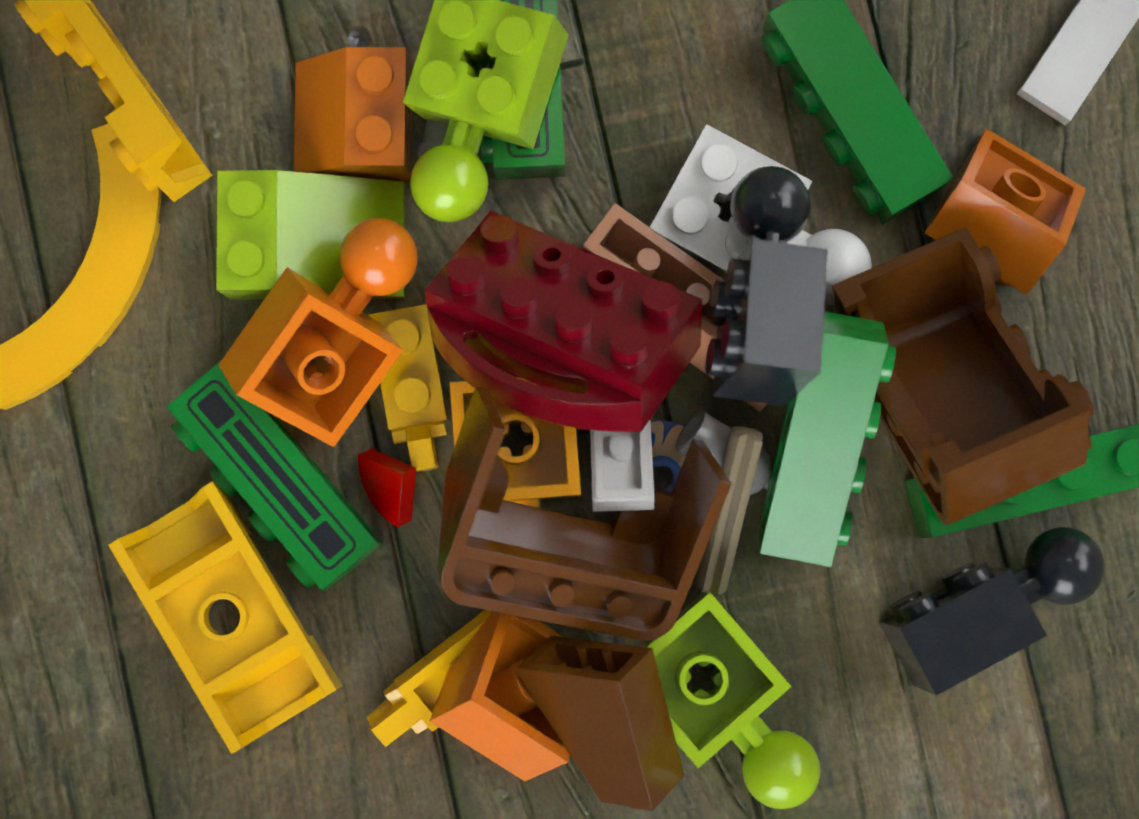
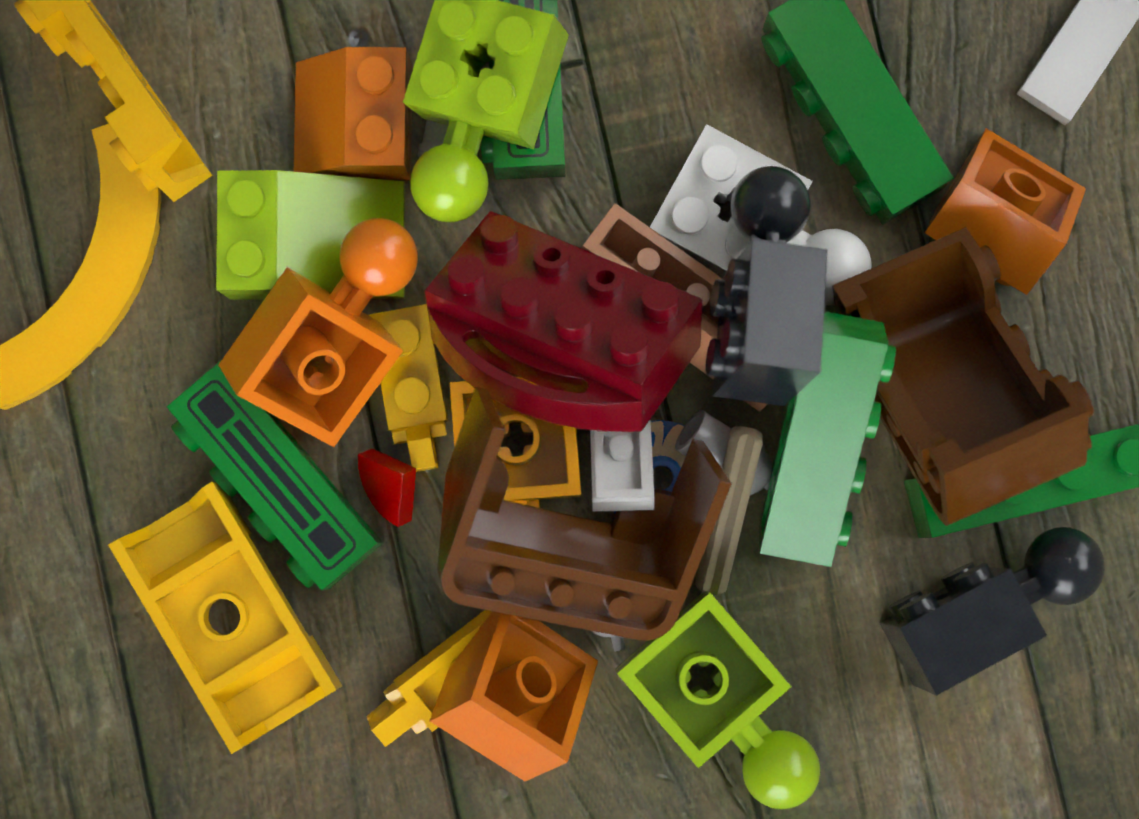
reddish brown slope [517,636,684,811] -> none

